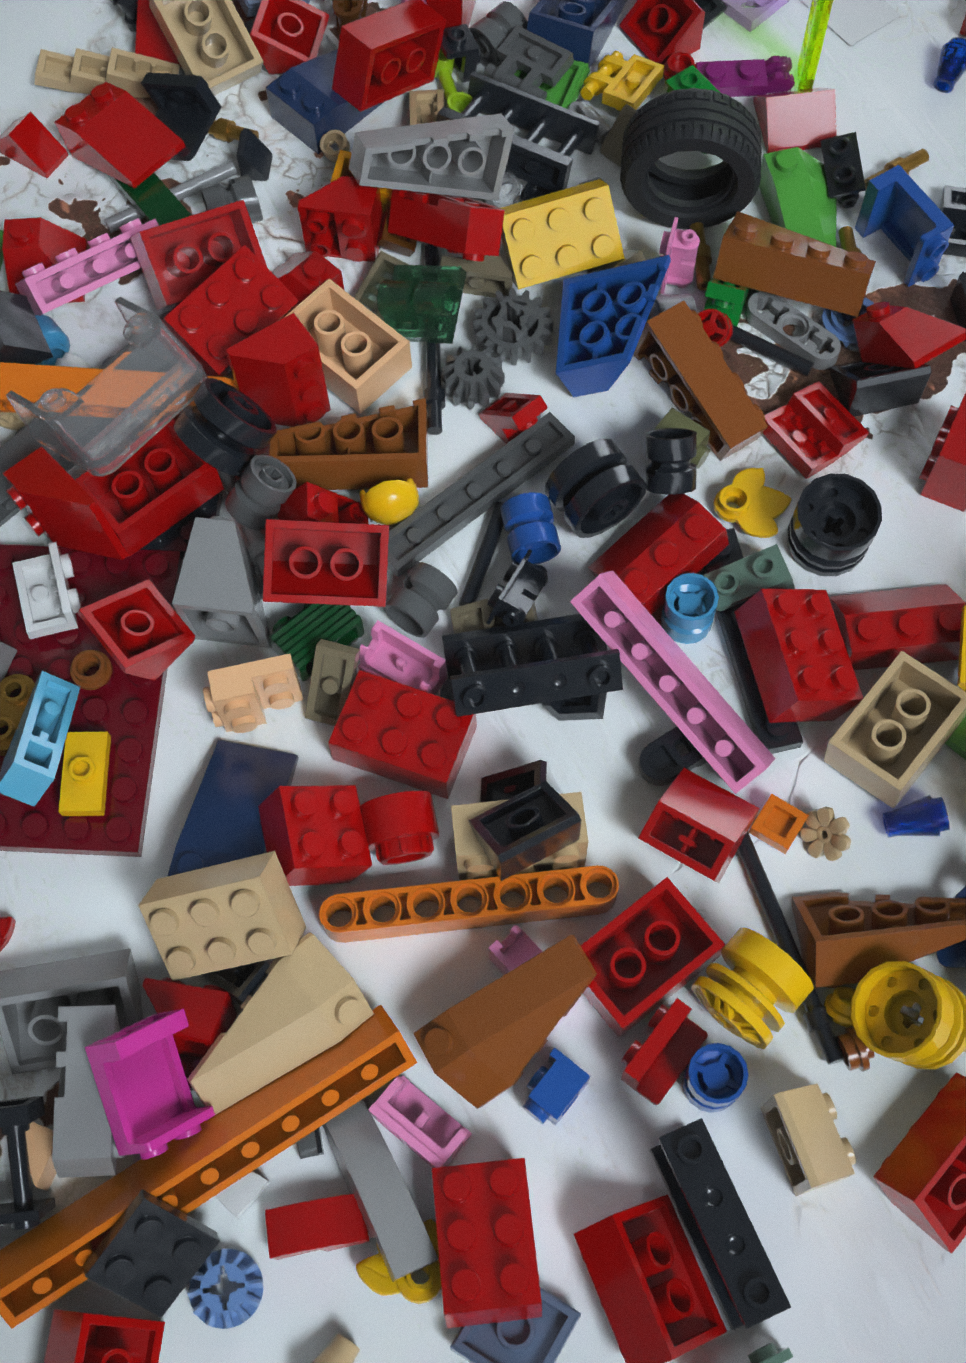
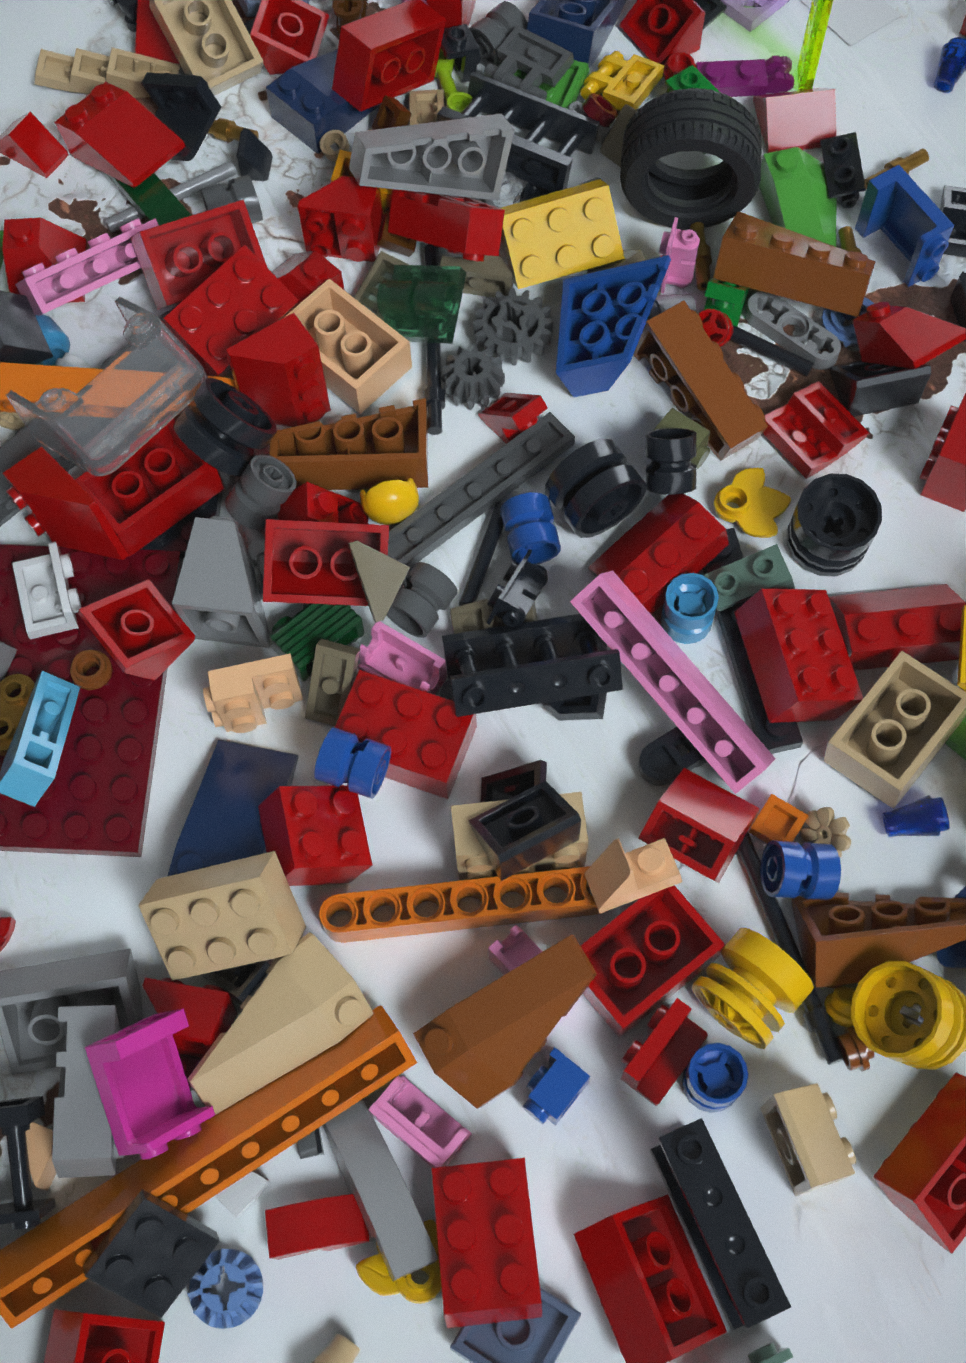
yellow plate [58,732,111,816] -> none
red piece [360,791,439,865] -> none
none -> blue wheel [314,727,391,799]
none -> dark tan slope [348,541,410,623]
none -> reddish brown plate [371,95,412,130]
none -> dark red tile [582,93,618,128]
none -> light nougat slope [584,838,682,913]
none -> blue wheel [760,840,841,900]

